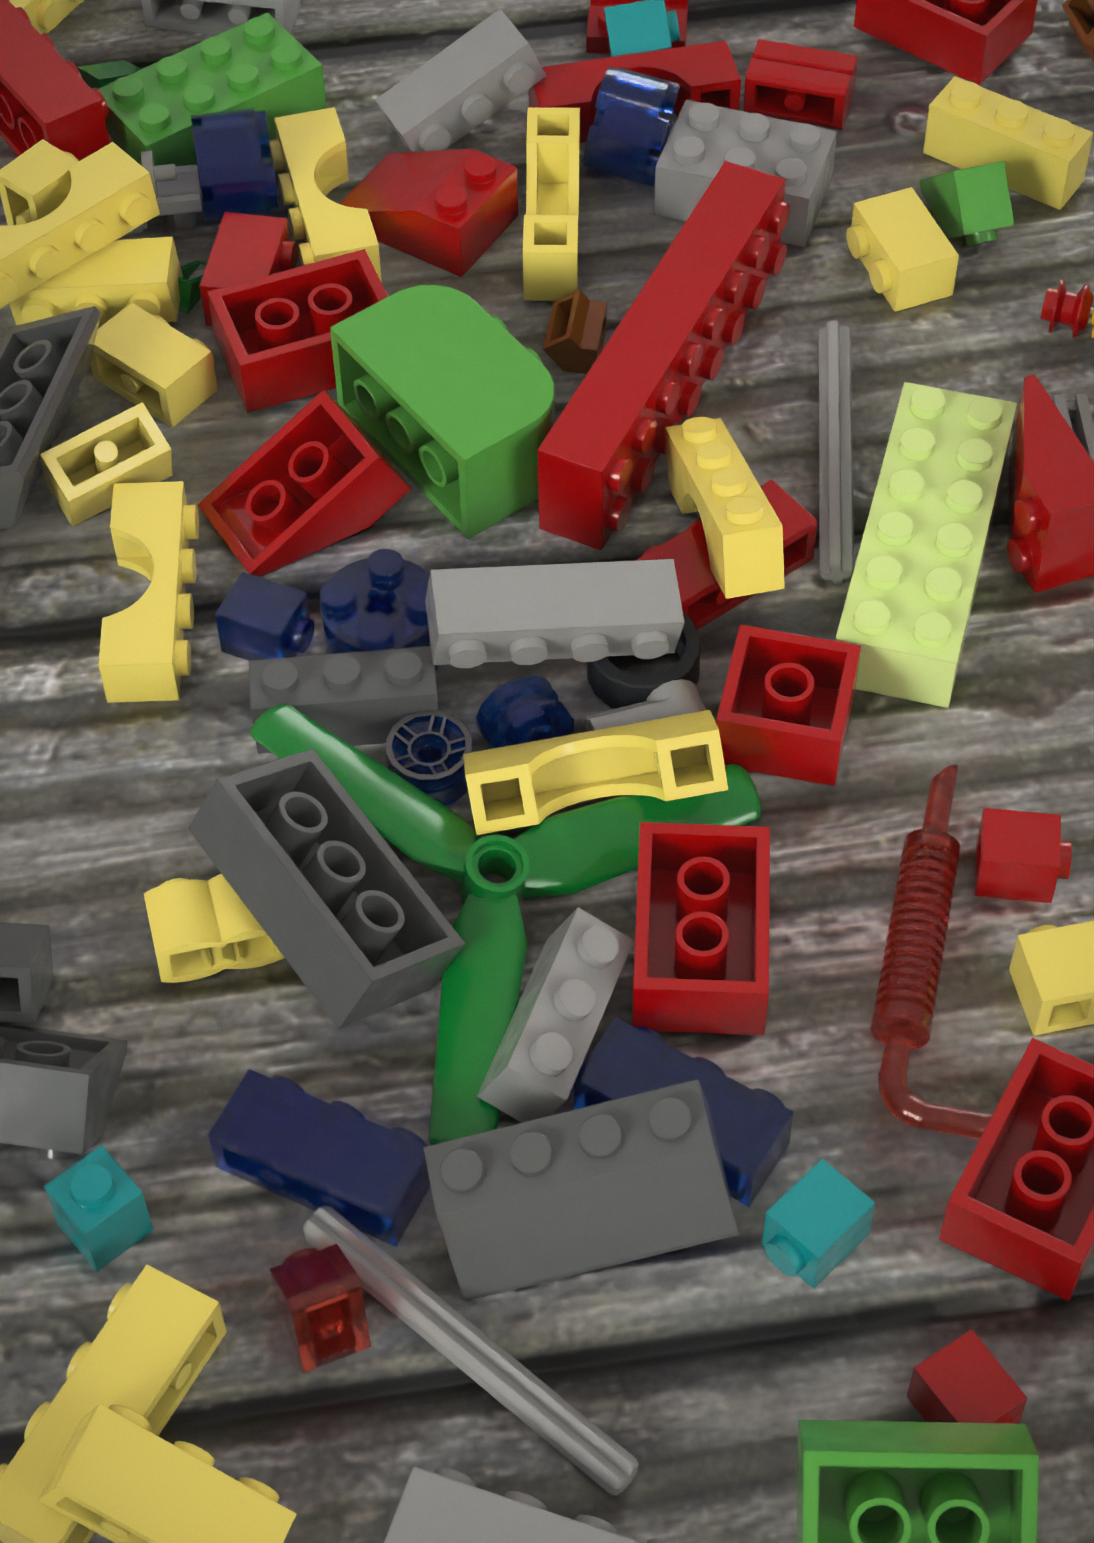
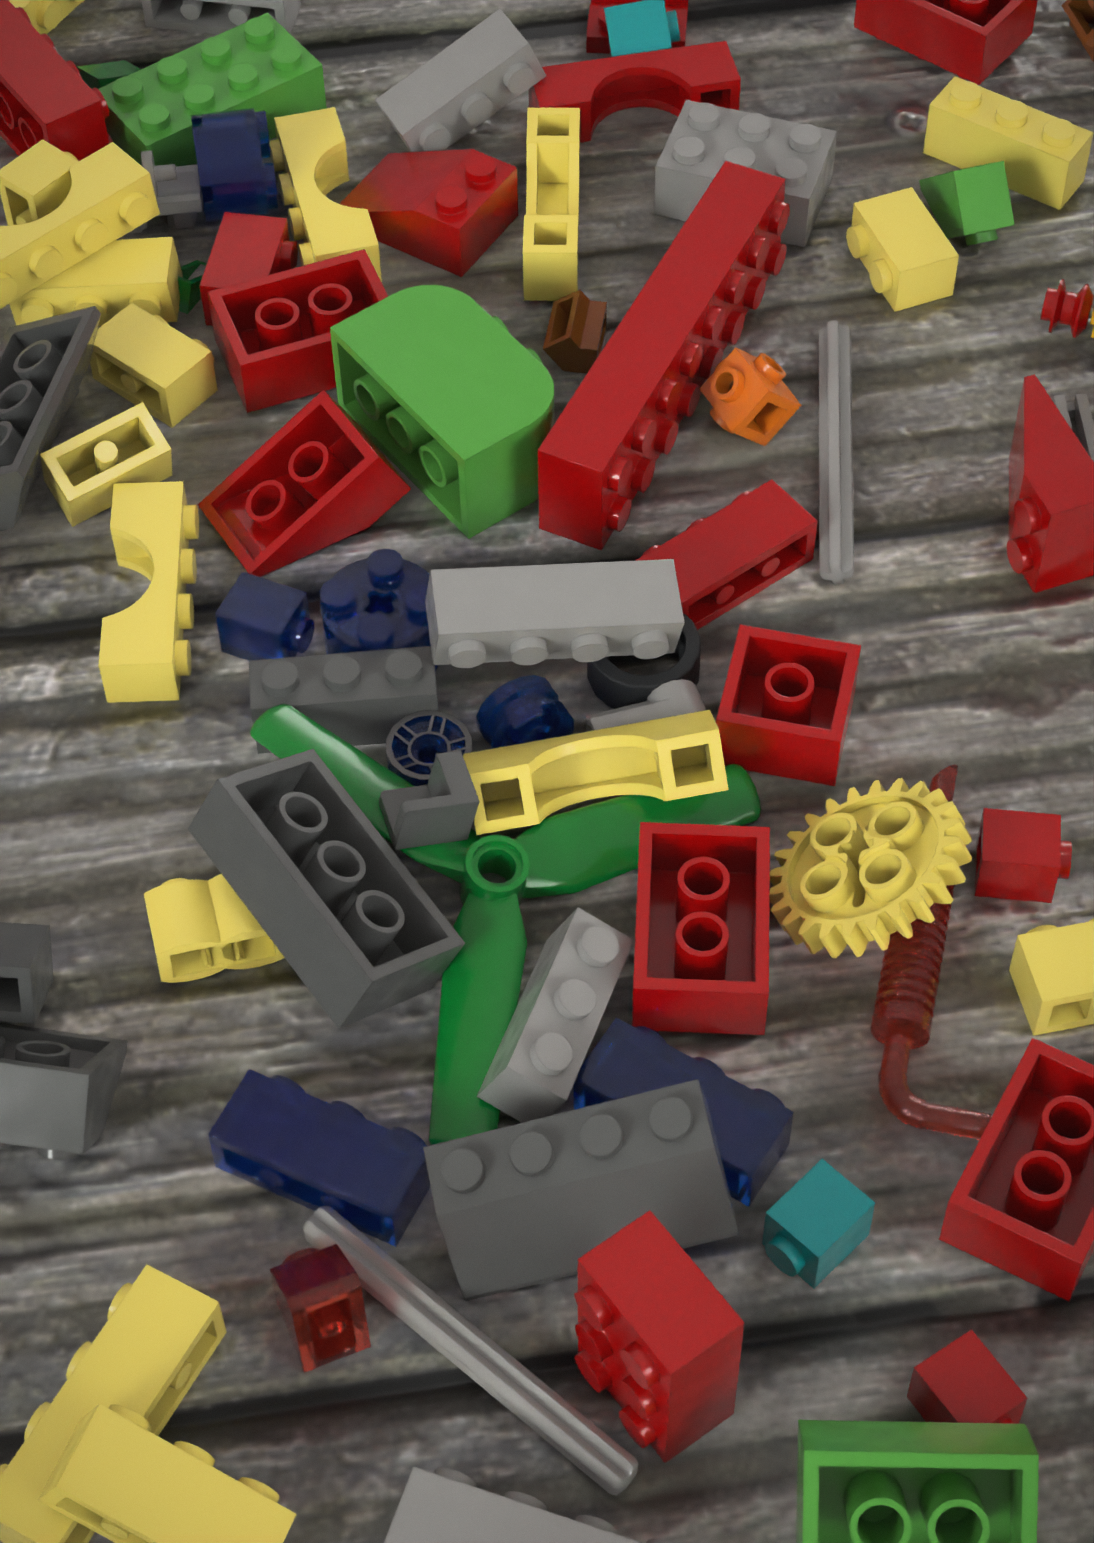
teal brick [44,1145,154,1272] -> none
clear blue brick [583,67,681,187] -> none
light yellow arch [665,417,785,599] -> none
red brick [743,39,858,130] -> none
yellowish green brick [835,382,1017,708] -> none
none -> dark grey panel [378,750,480,850]
none -> red brick [574,1210,744,1463]
none -> orange brick [699,347,802,446]
none -> light yellow gear [770,778,972,958]

